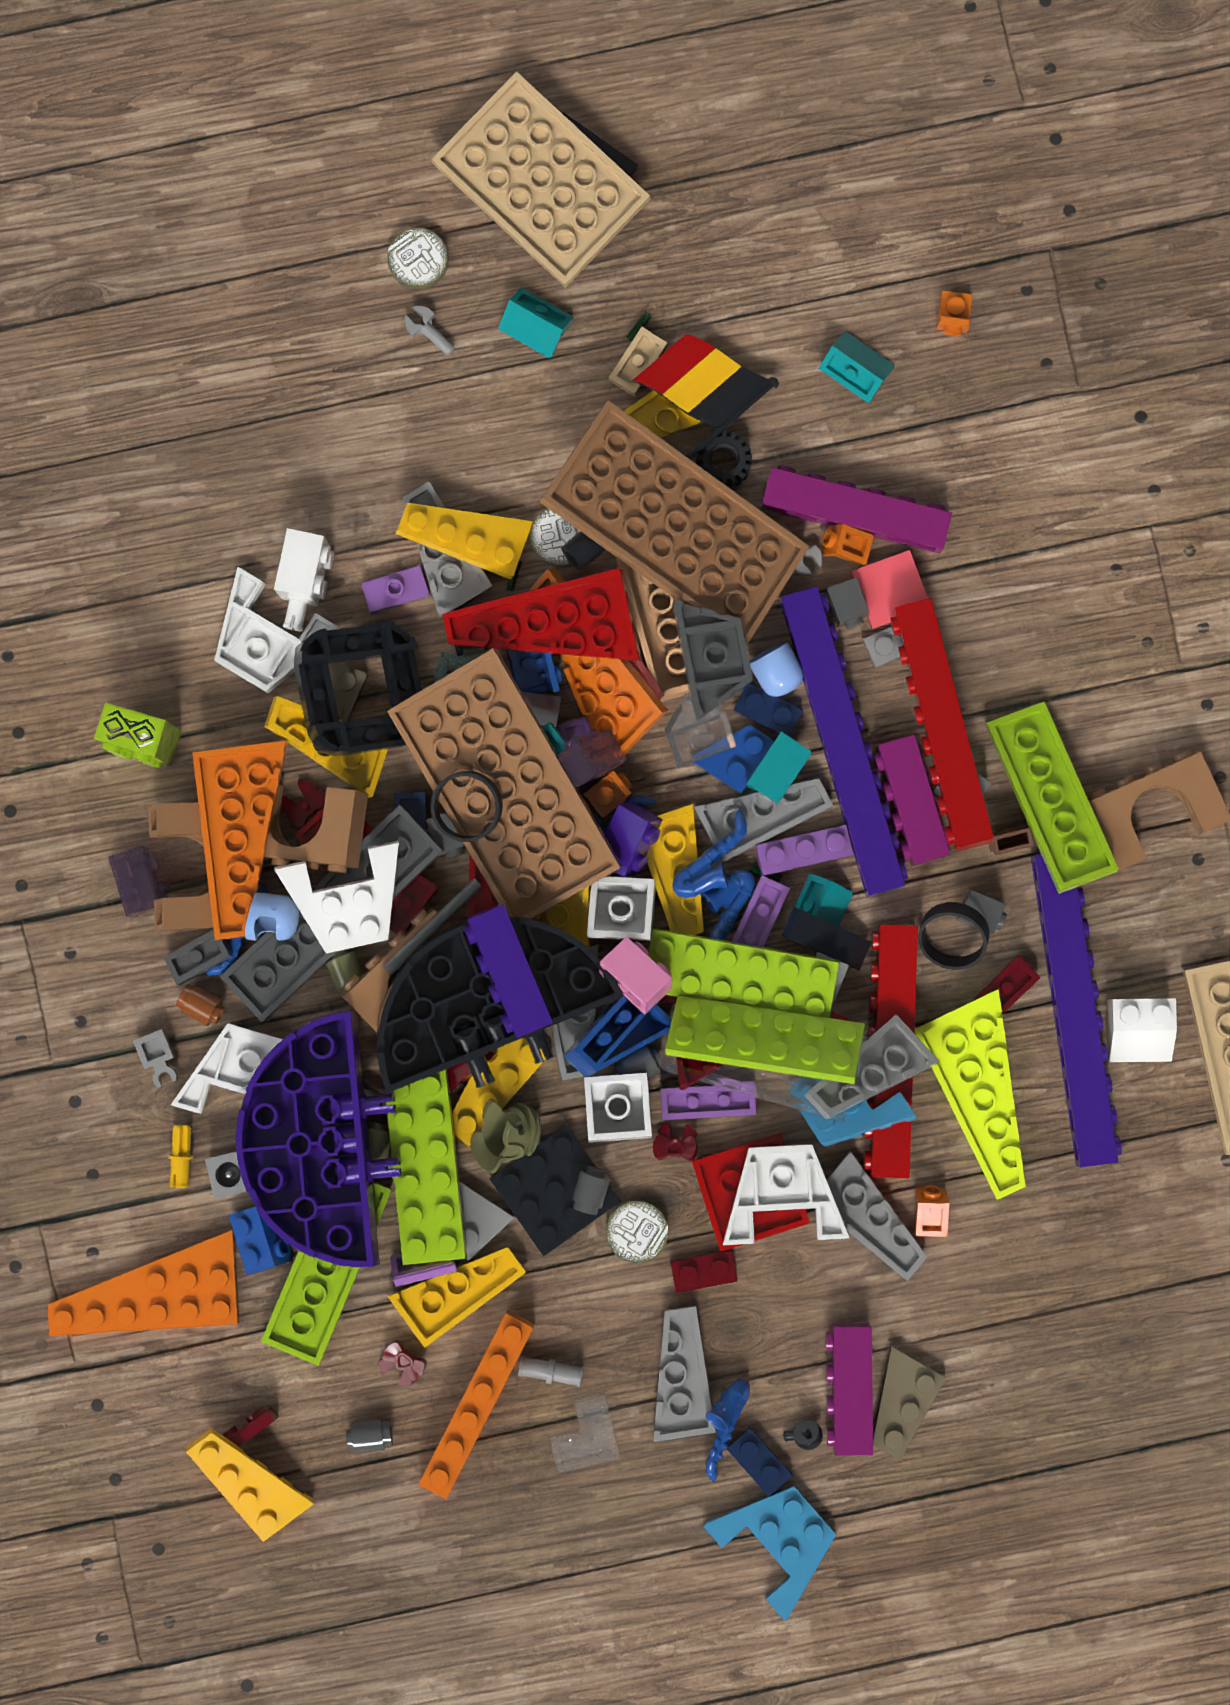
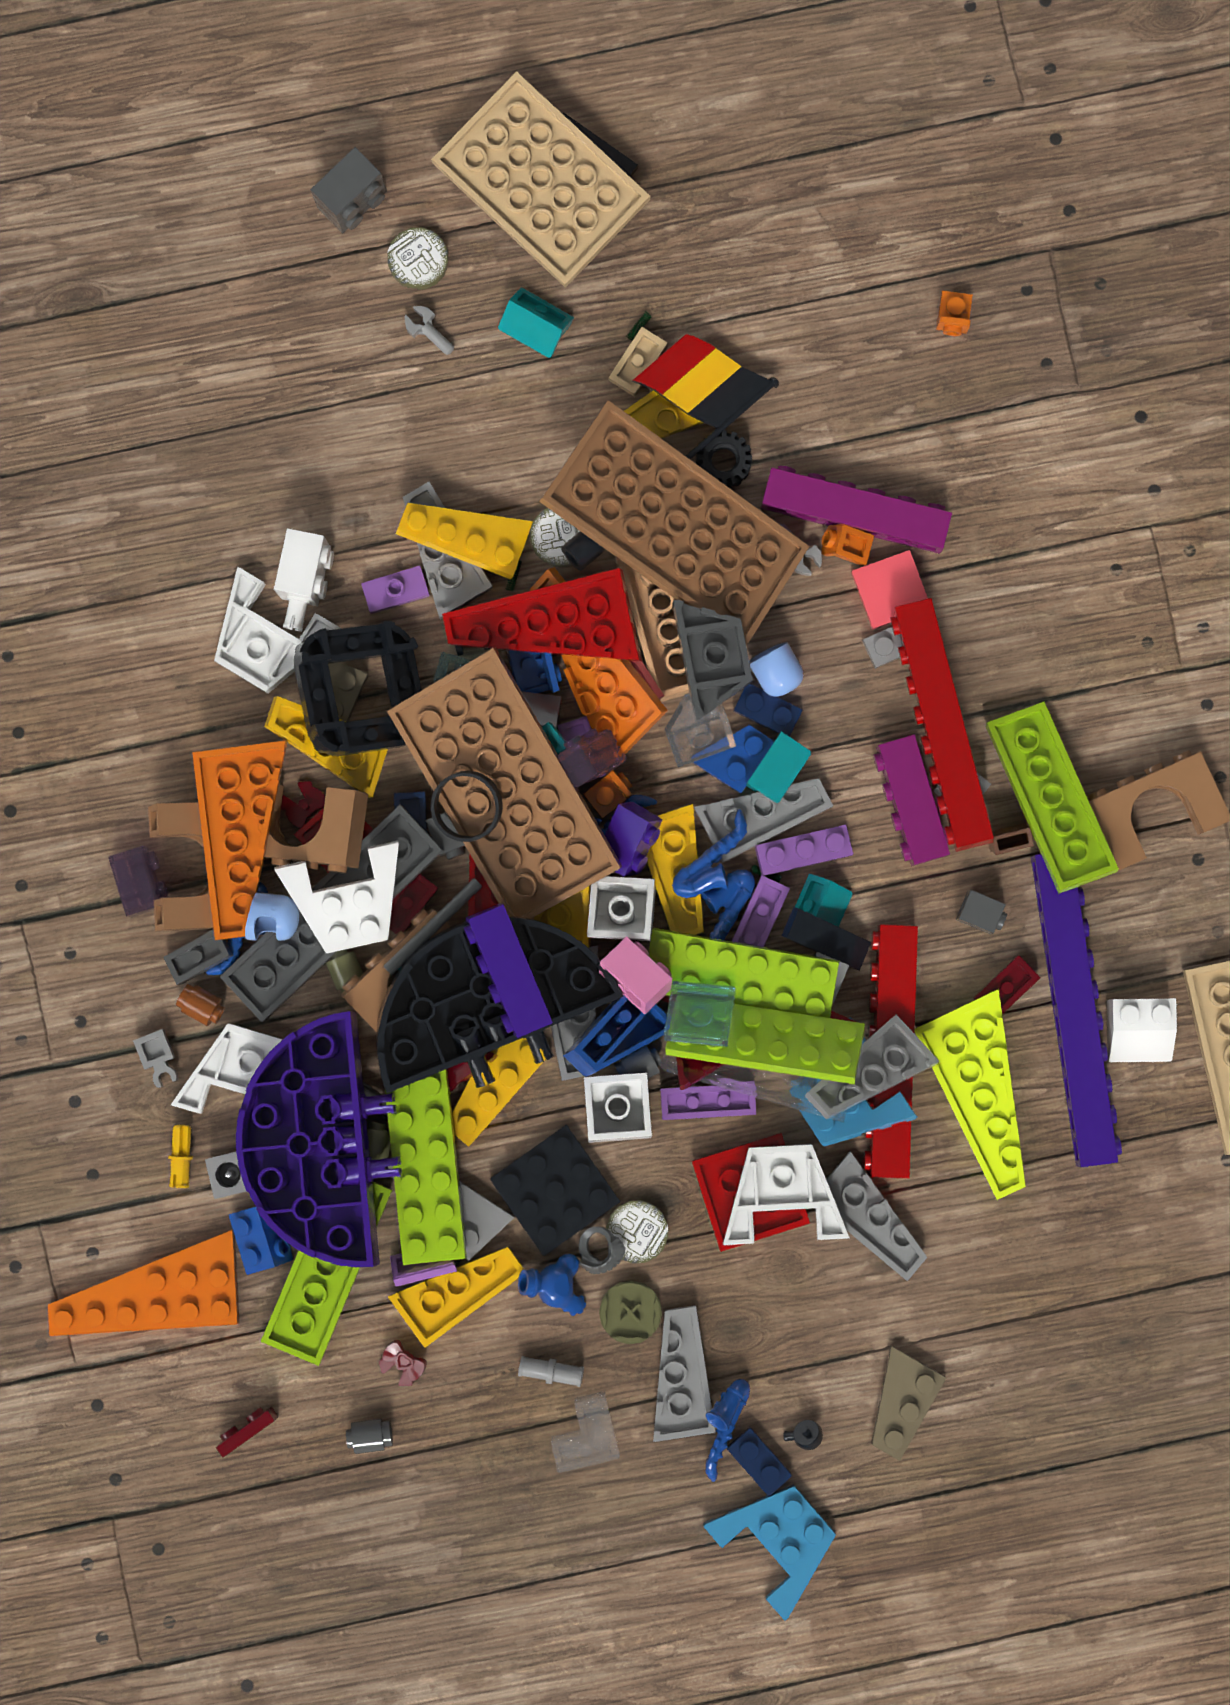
lime brick [94,702,181,769] -> none
yellow wing [186,1428,314,1542] -> none
orange brick [418,1310,535,1499] -> none
olive helmet [470,1099,541,1174] -> none
dark grey brick [572,1166,611,1215] -> none
dark red piece [653,1123,698,1162] -> none
dark red plate [670,1250,738,1293] -> none
dark purple brick [780,587,908,897] -> none
teal panel [818,332,895,403] -> none
dark grey brick [825,578,869,629] -> none
magenta brick [826,1324,873,1456] -> none
bracket [915,1185,950,1237] -> none
black tyre [918,902,990,970] -> none
none -> dark grey brick [310,147,387,234]
none -> blue animal [518,1254,586,1316]
none -> dark grey piece [579,1226,626,1274]
none -> olive tile [599,1280,662,1344]
none -> clear light blue tile [664,981,736,1047]

